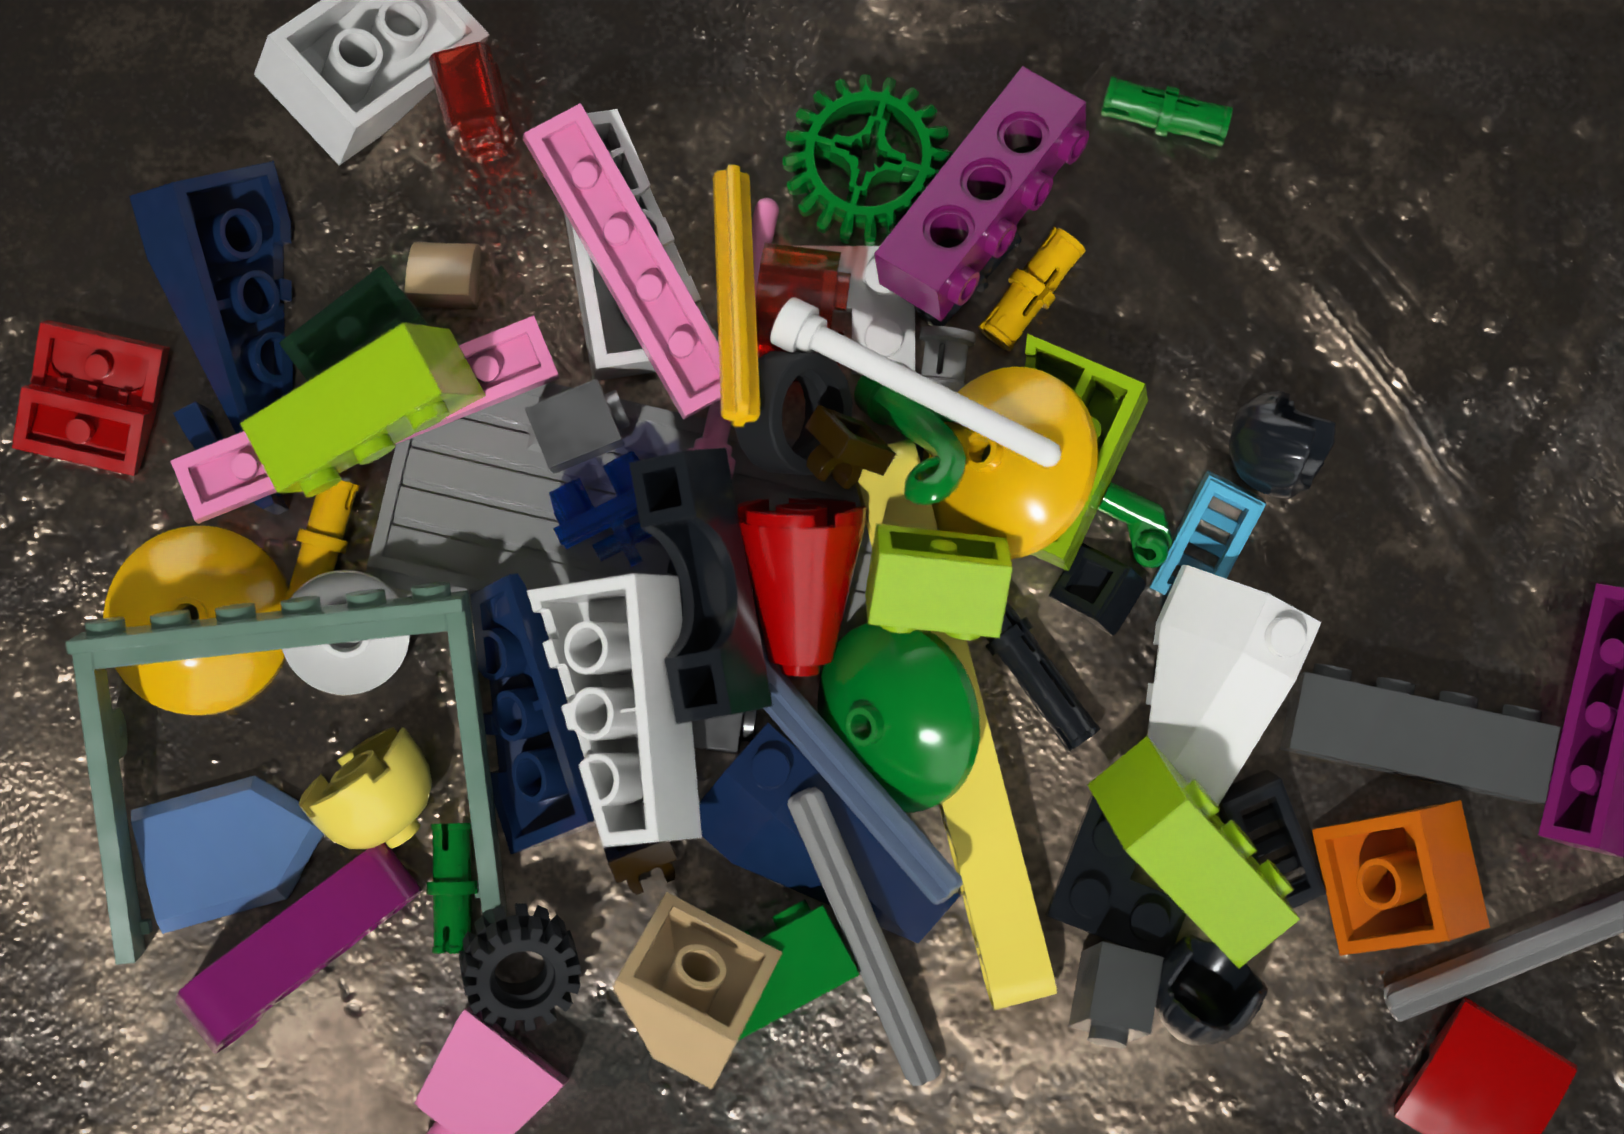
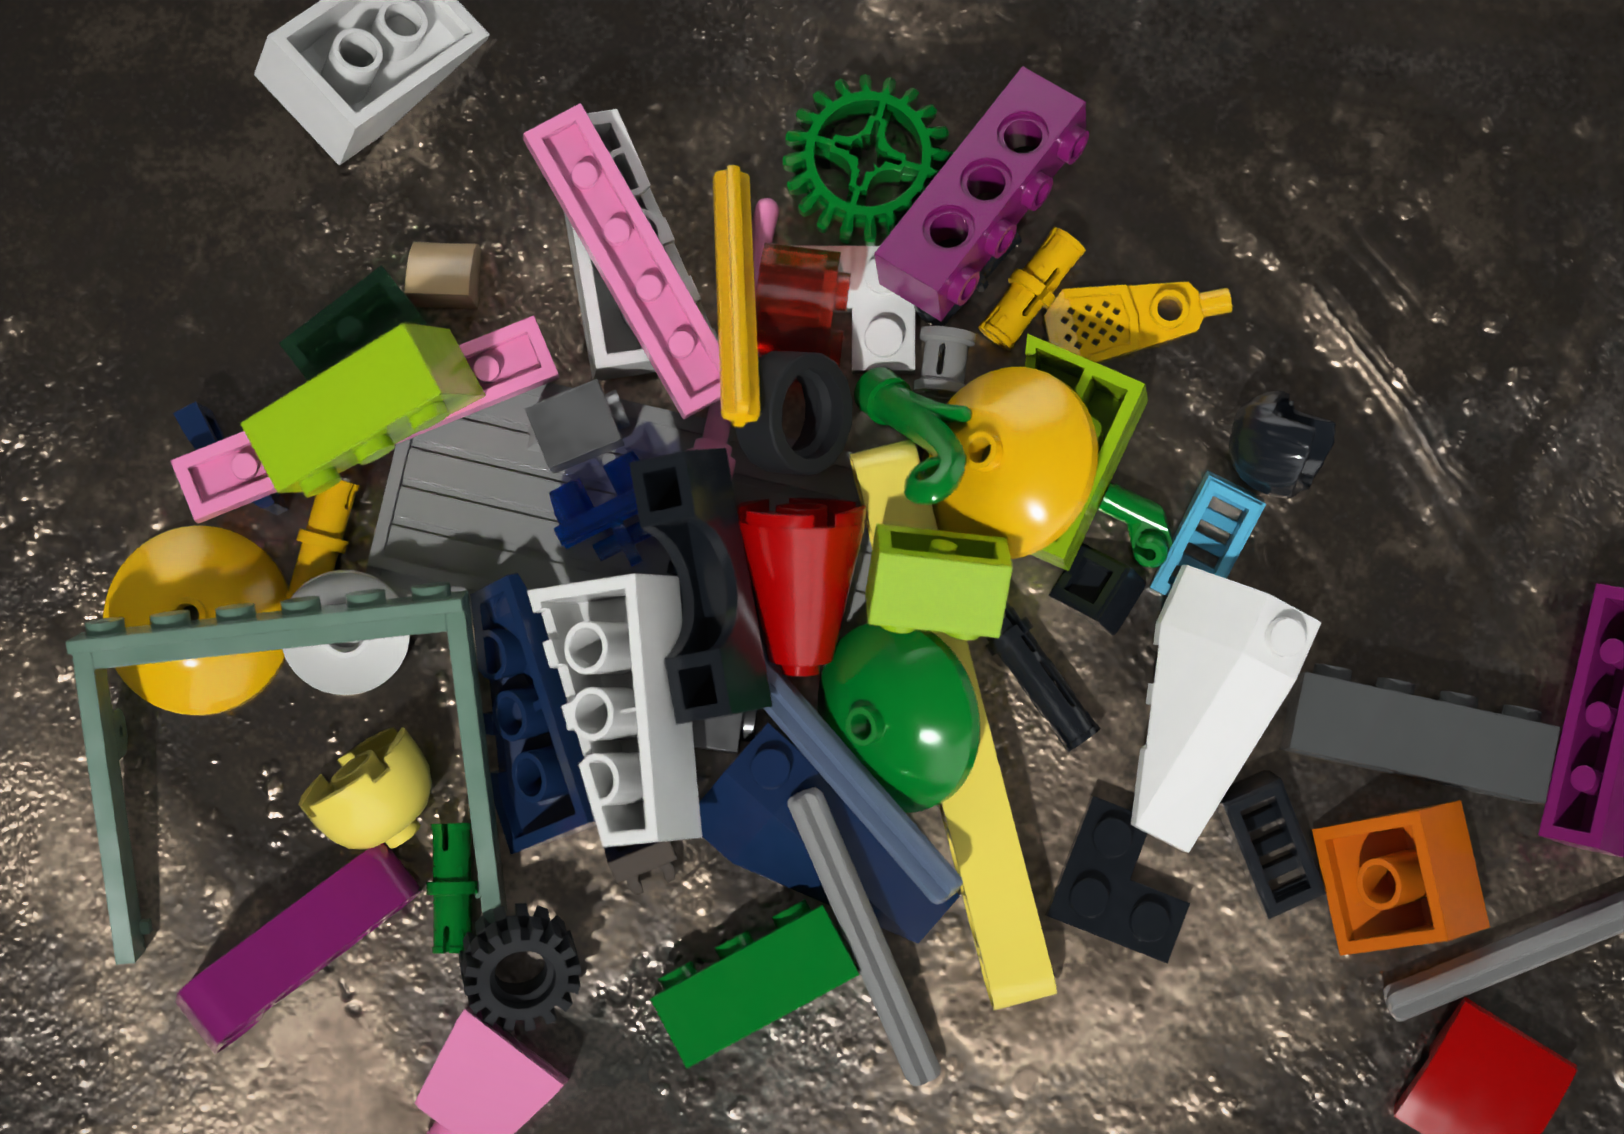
red slope [12,320,170,476] -> none
dark blue wedge [129,161,293,434] -> none
medium blue tile [131,775,325,934] -> none
clear red brick [429,42,517,163] -> none
tan slope [612,892,782,1089] -> none
white piece [770,297,1061,467] -> none
dark brown tile [805,405,897,490] -> none
dark grey brick [1068,941,1164,1048] -> none
lime wedge [1087,736,1300,968] -> none
green pin [1100,76,1233,147] -> none
black hair [1156,934,1268,1046] -> none
none -> yellow piece [1043,282,1232,363]

